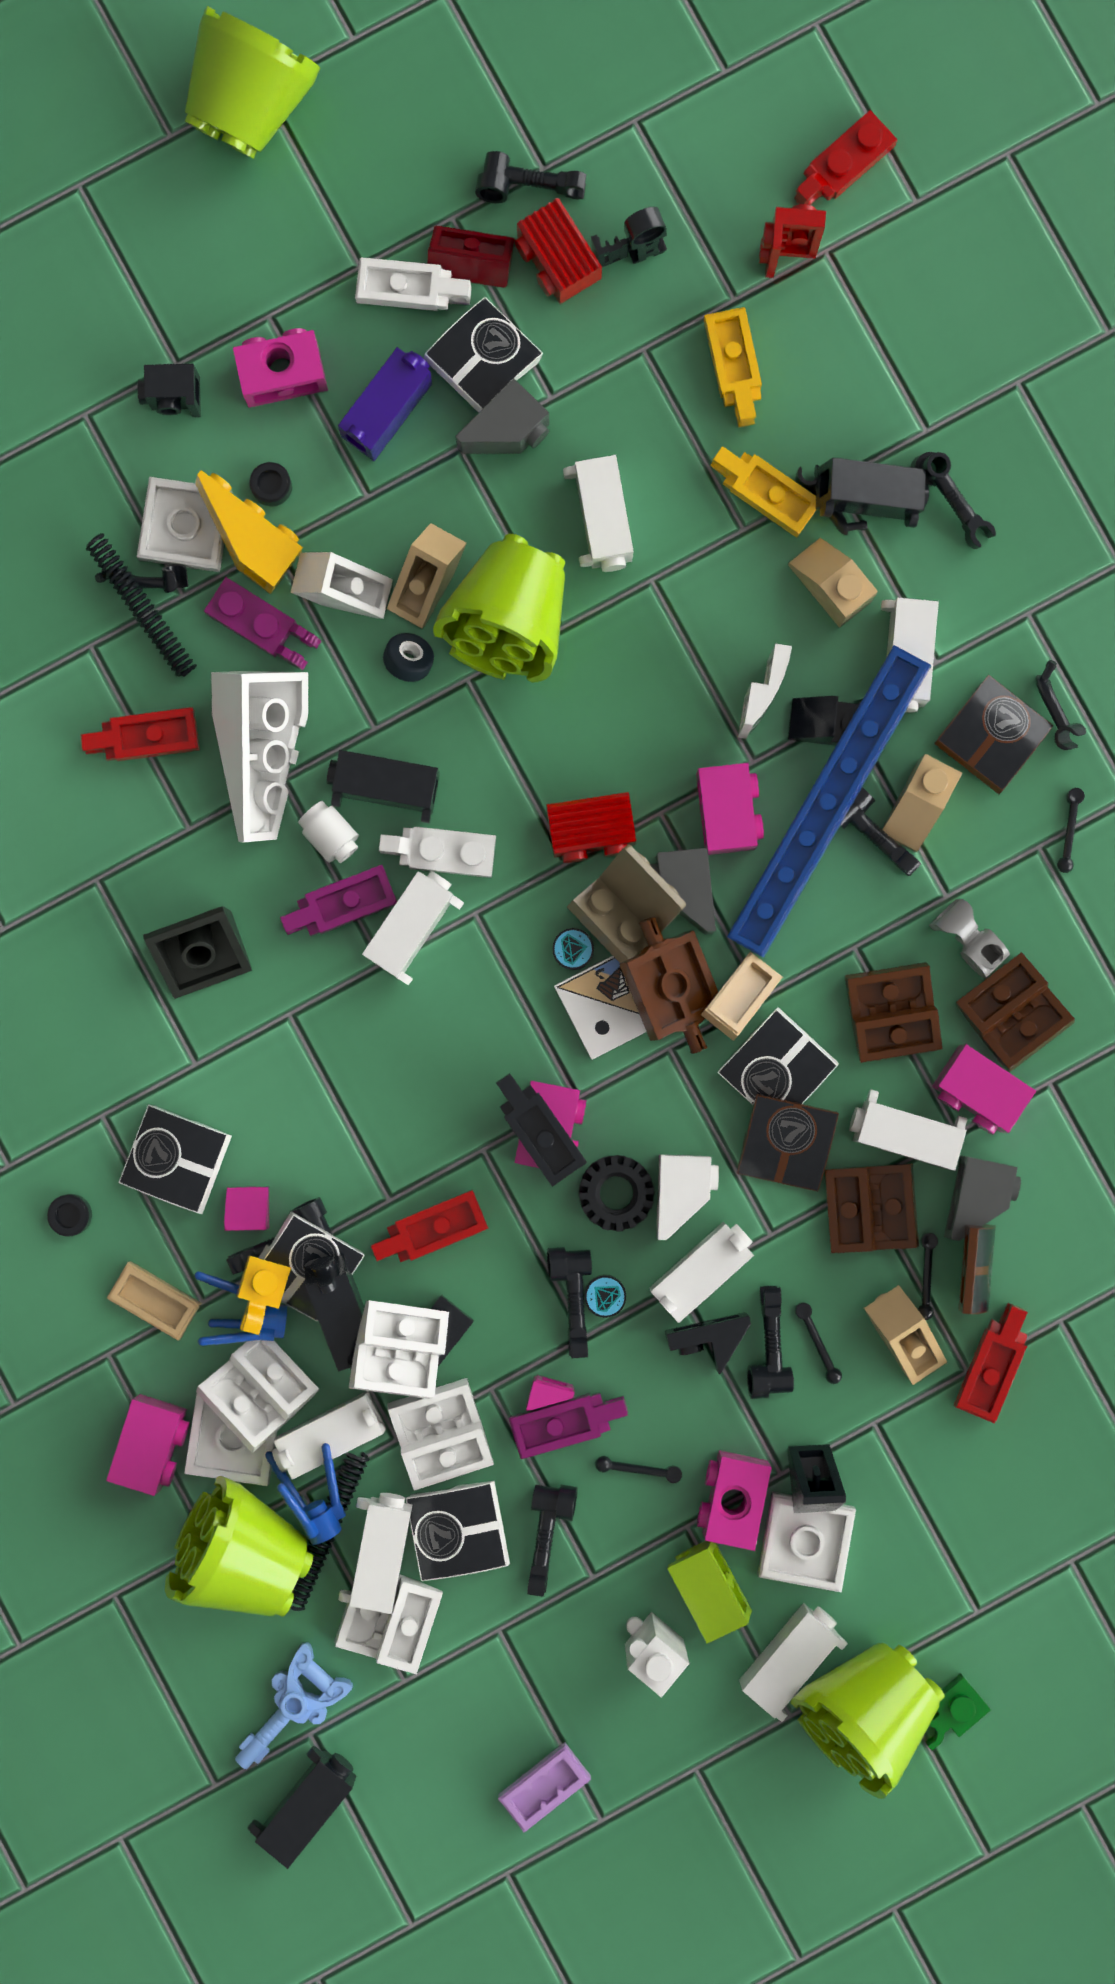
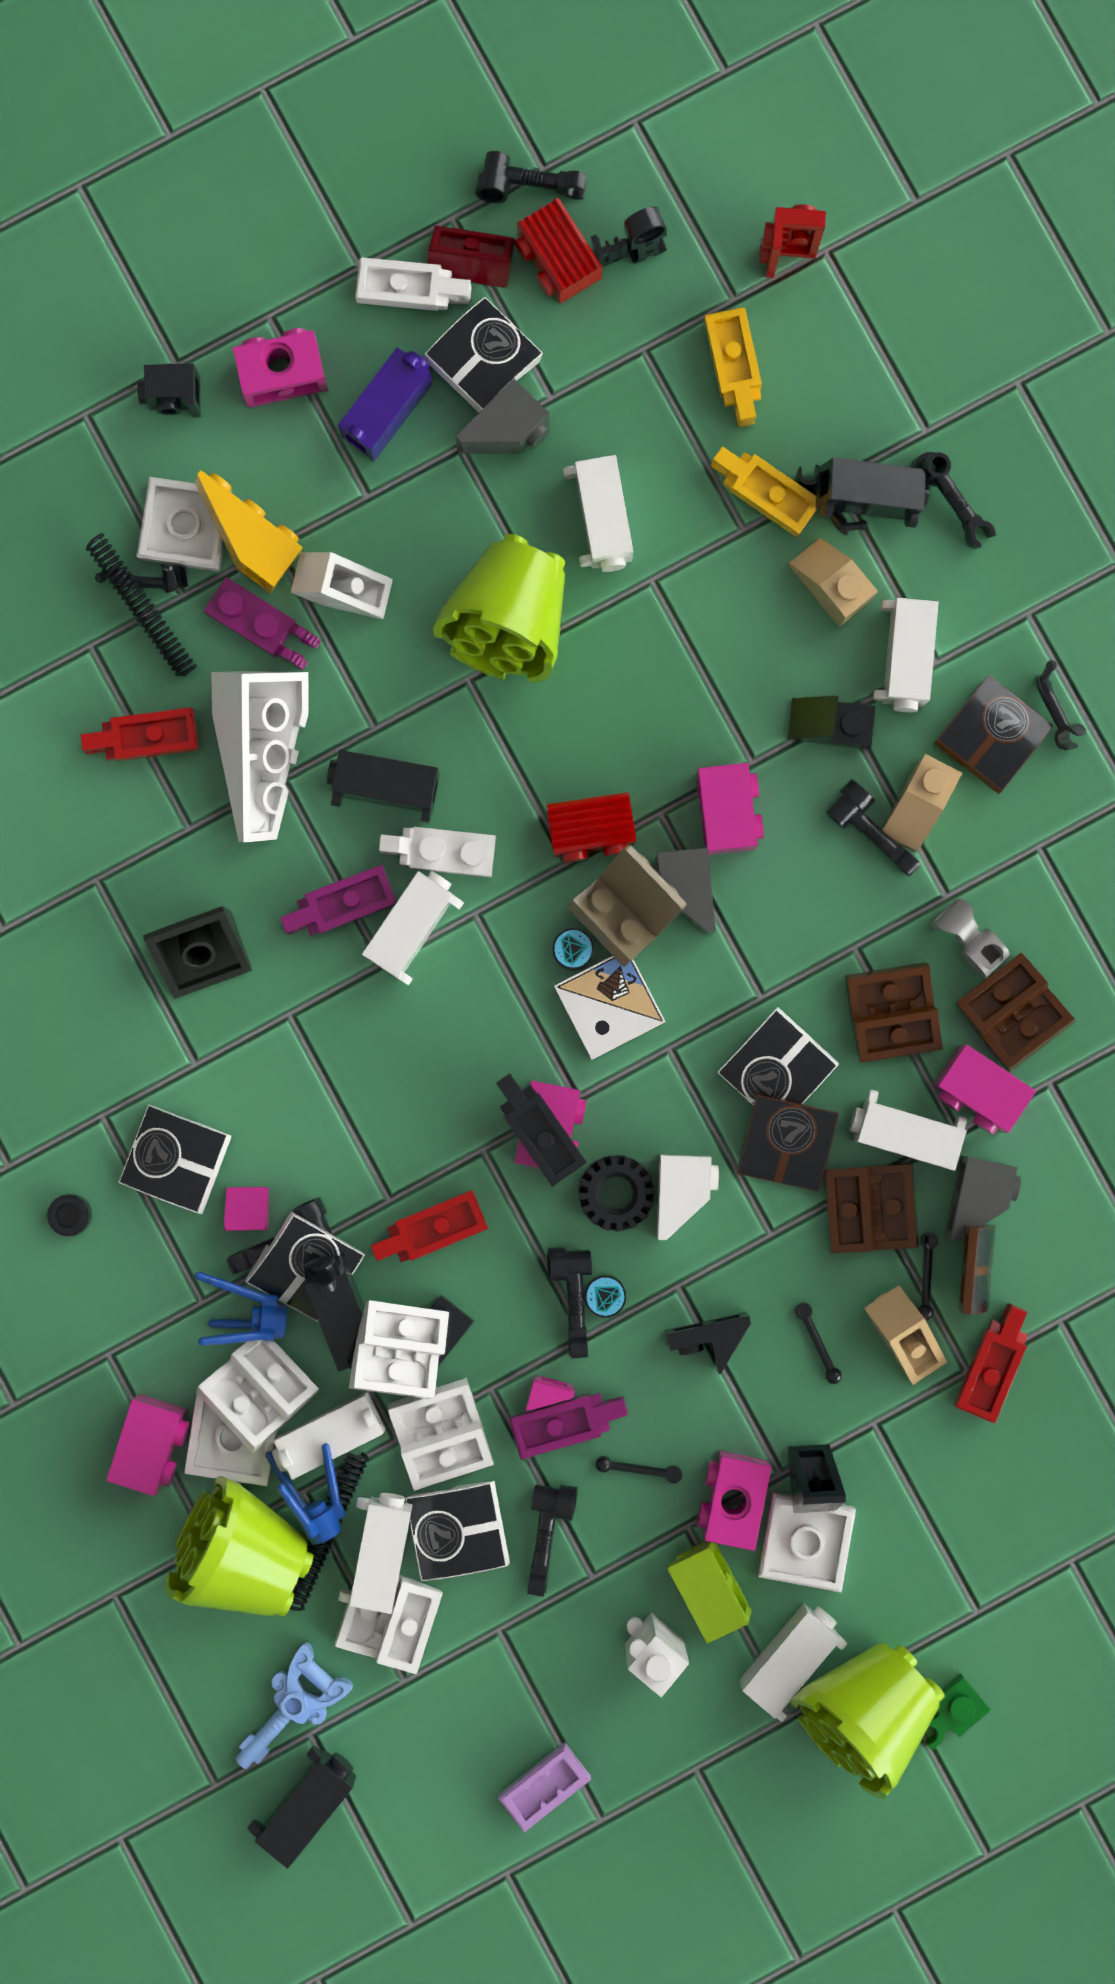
tan tile [107,1261,202,1341] -> none
lime cone [185,6,321,159] -> none
yellow plate [236,1256,291,1335] -> none
black tile [249,462,292,506] -> none
white brick [298,801,359,863] -> none
black wheel [383,633,434,682] -> none
tan slope [387,523,467,628] -> none
reddish brown plate [619,916,718,1054] -> none
white brick [649,1222,754,1323] -> none
tan tile [701,951,783,1041] -> none
blue tile [727,645,931,958] -> none
white slope [738,643,792,739] -> none
black brick [747,1286,794,1399] -> none
red hinge [794,110,898,205] -> none
black hinge [1057,788,1085,873] -> none

